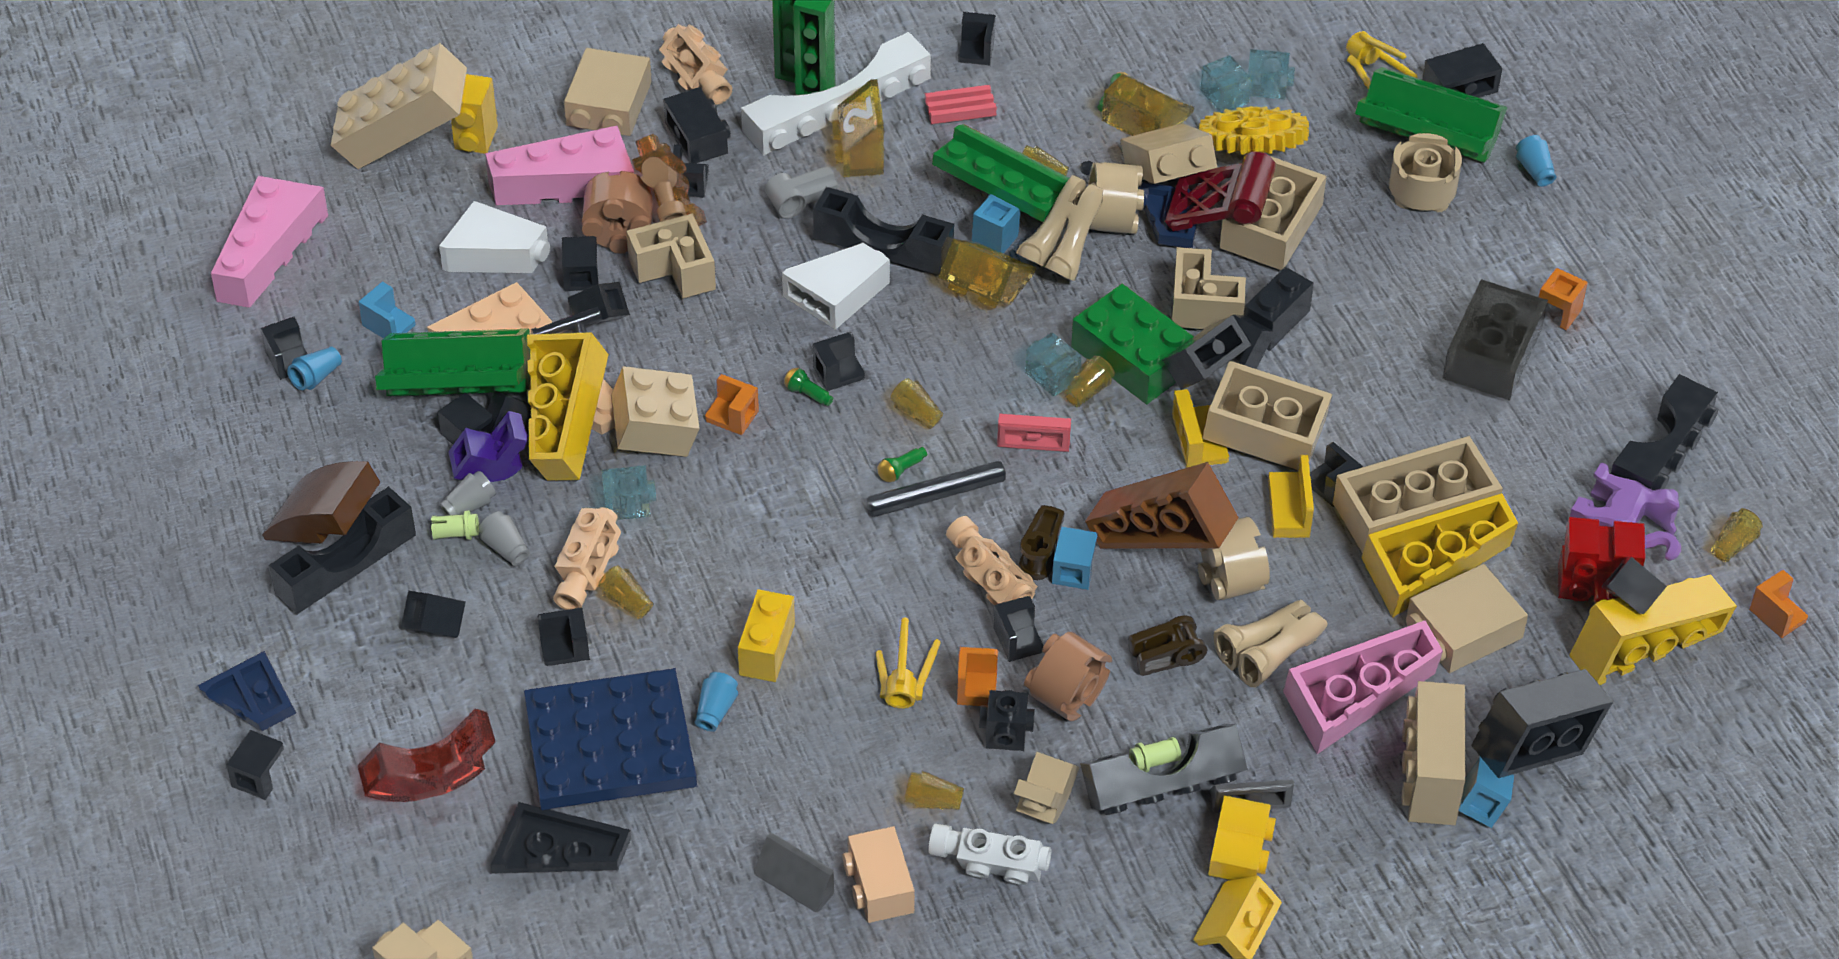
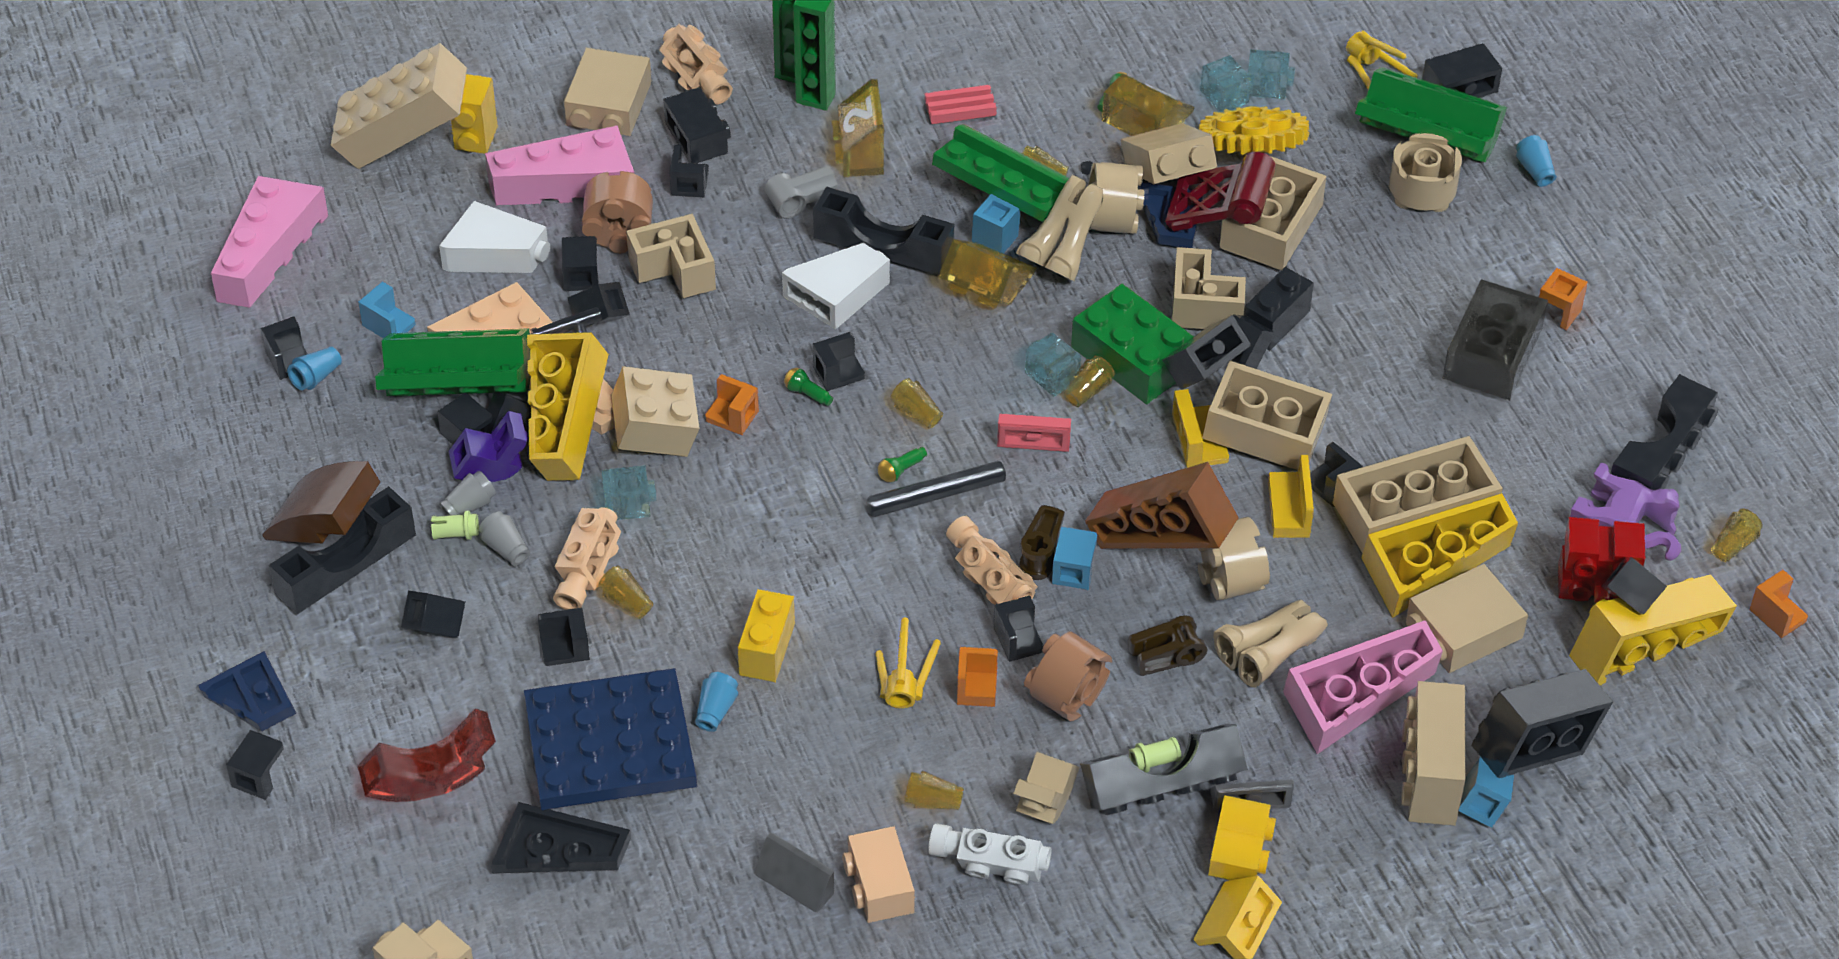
hips [632,134,707,226] -> none
white arch [741,32,931,155] -> none
black panel [958,12,996,66] -> none
black brick [979,690,1035,751] -> none

